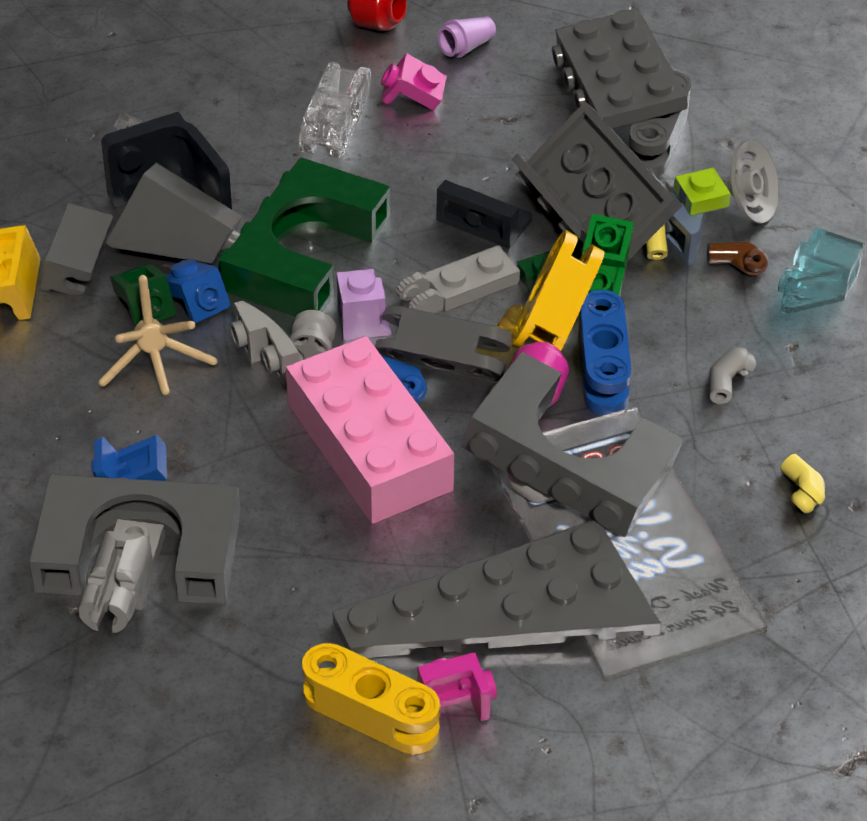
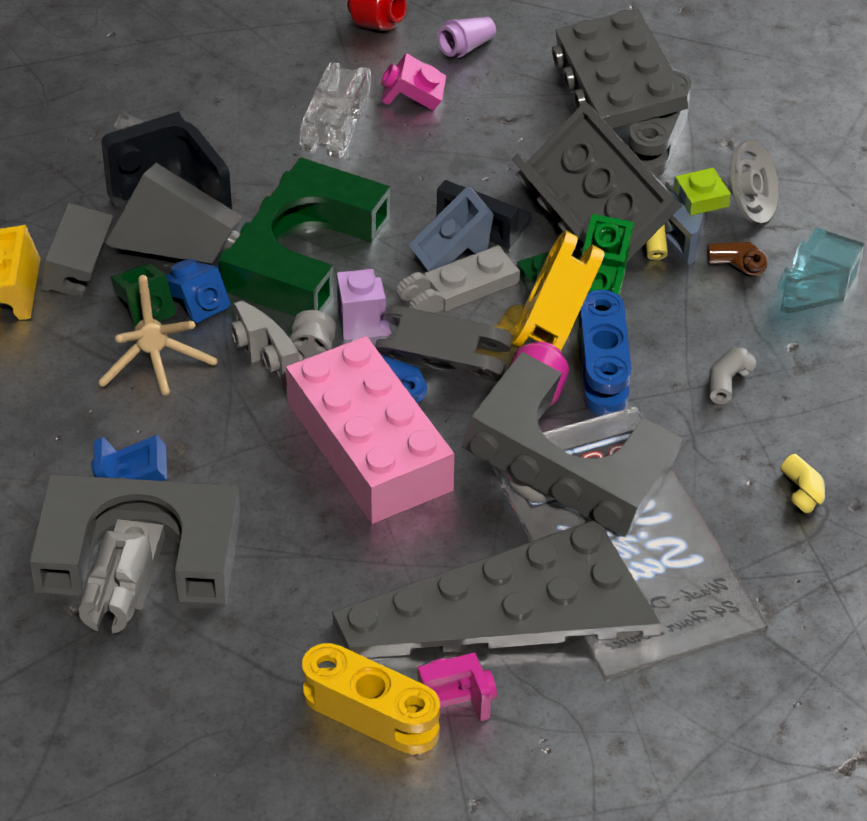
none -> sand blue slope [408,185,494,271]

